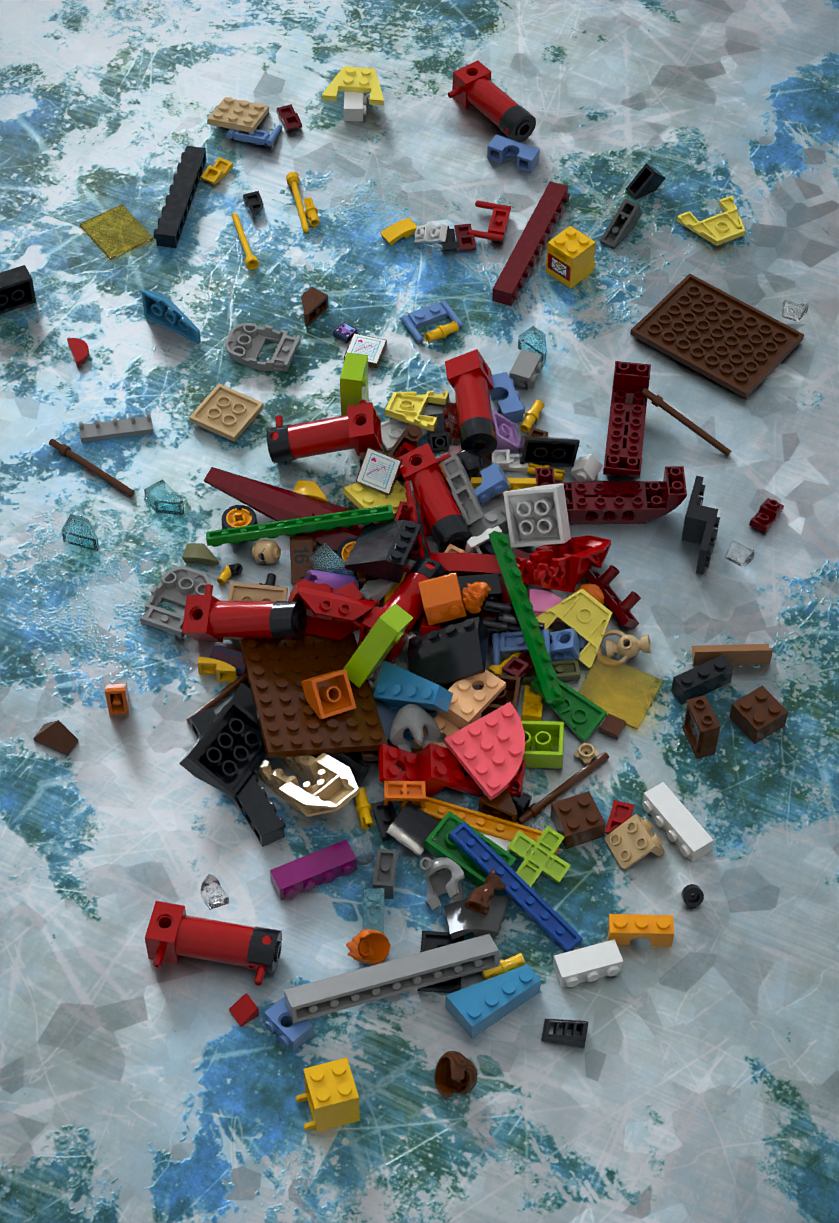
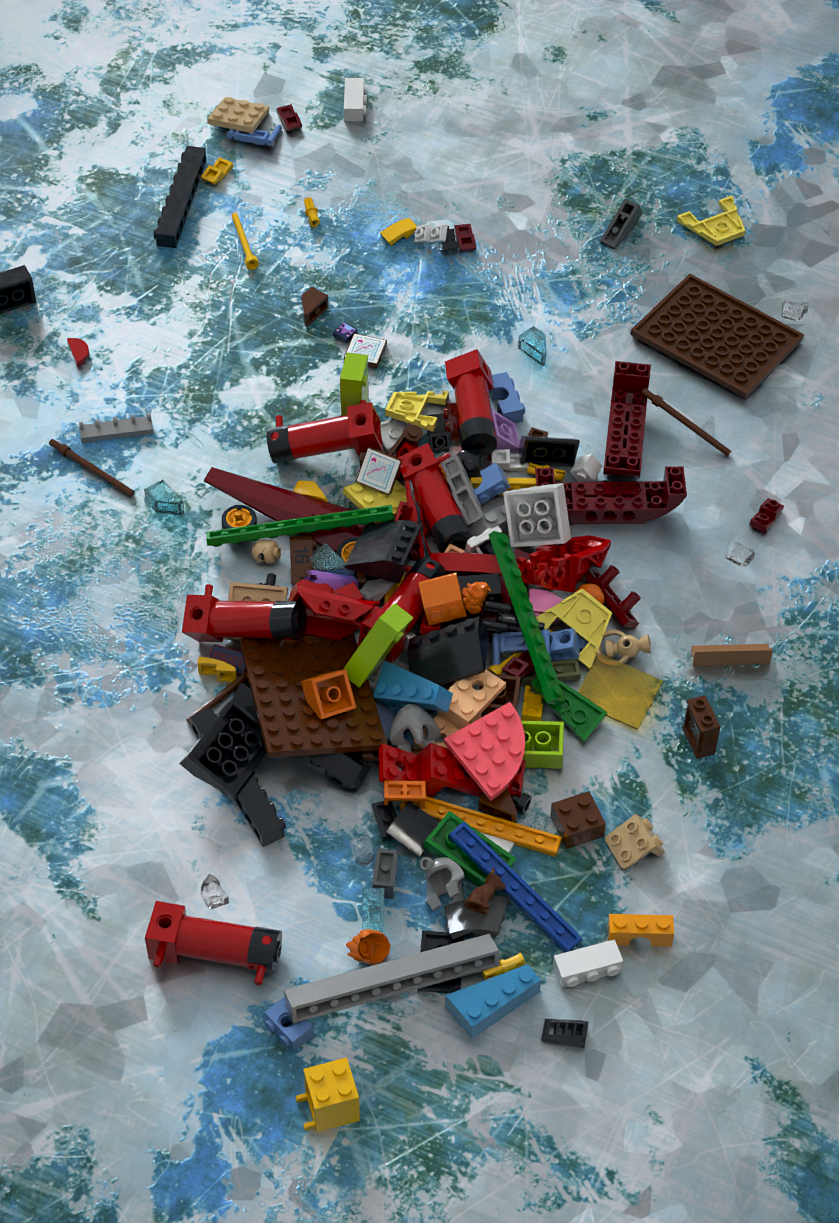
reddish brown slope [33,720,78,756] -> none
clear light blue slope [61,514,99,551] -> none
clear yellow piece [80,204,153,260] -> none
orange slope [105,683,129,715] -> none
light grey slope [140,566,211,639] -> none
dark azure wedge [141,289,201,344] -> none
olive slope [182,543,219,566] -> none
tan plate [189,383,264,442] -> none
arm [217,563,243,585] -> none
light grey slope [225,323,301,372] -> none
red slope [229,993,259,1027] -> none
black slope [243,191,264,218] -> none
tan connector [258,752,360,817] -> none
magenta brick [270,840,357,900] -> none
yellow piece [286,172,309,233] -> none
light yellow wing [322,66,384,106] -> none
yellow pin [355,788,374,830] -> none
medium blue plate [401,300,463,343] -> none
yellow pin [424,321,459,343] -> none
reddish brown helmet [434,1051,478,1097] -> none
red piece [448,60,536,142] -> none
red plate [467,200,511,242] -> none
medium blue arch [487,135,540,173] -> none
dark red brick [492,181,570,306] -> none
lime plate [507,825,571,887] -> none
light grey hinge [509,349,543,391] -> none
reddish brown bar [517,752,609,825] -> none
yellow pin [519,400,545,433] -> none
yellow container [546,226,596,289] -> none
tan plate [574,743,598,764] -> none
reddish brown tile [599,713,626,739] -> none
red slope [605,800,634,834] -> none
black slope [626,163,666,199] -> none
white brick [642,782,714,862] -> none
black brick [671,655,734,705] -> none
black bracket [681,476,720,575] -> none
black tile [681,884,704,907] -> none
reddish brown brick [729,685,788,744] -> none

